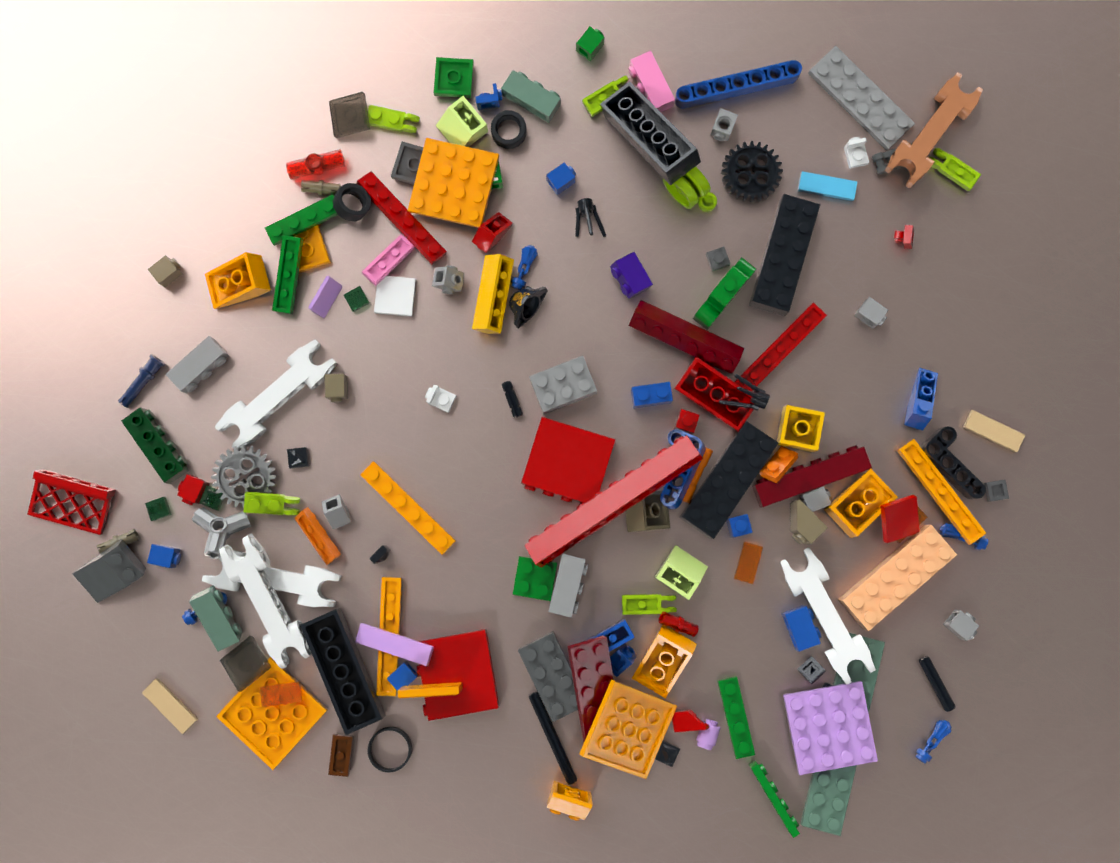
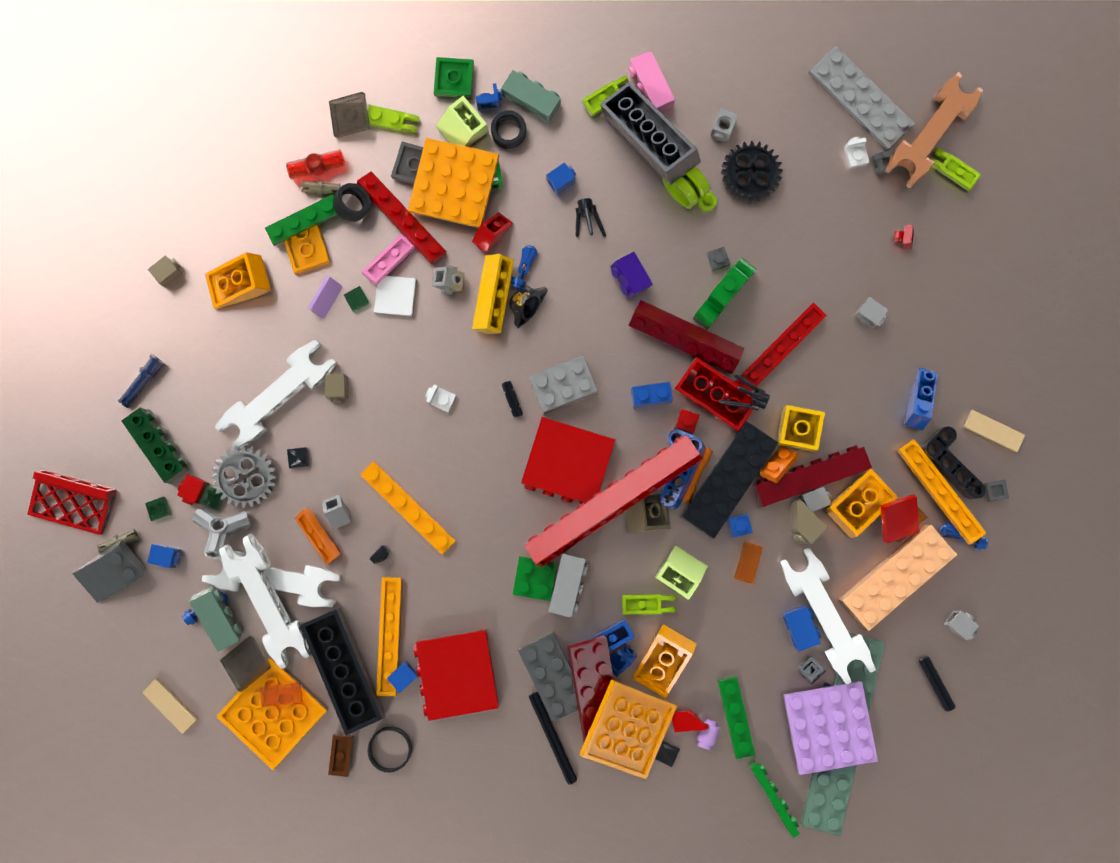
light grey brick [166,336,229,394] -> none
lime hinge [243,492,300,515] -> none
green plate [272,235,304,314] -> none
lavender tile [355,623,434,666] -> none
light orange tile [398,682,462,698] -> none
light orange slope [547,781,593,821] -> none
green brick [576,26,605,62] -> none
red pin [659,612,699,637] -> none
blue beam [675,60,802,109] -> none
black brick [749,194,820,316] -> none
medium azure tile [798,171,858,201] -> none
blue piece [915,720,951,764] -> none

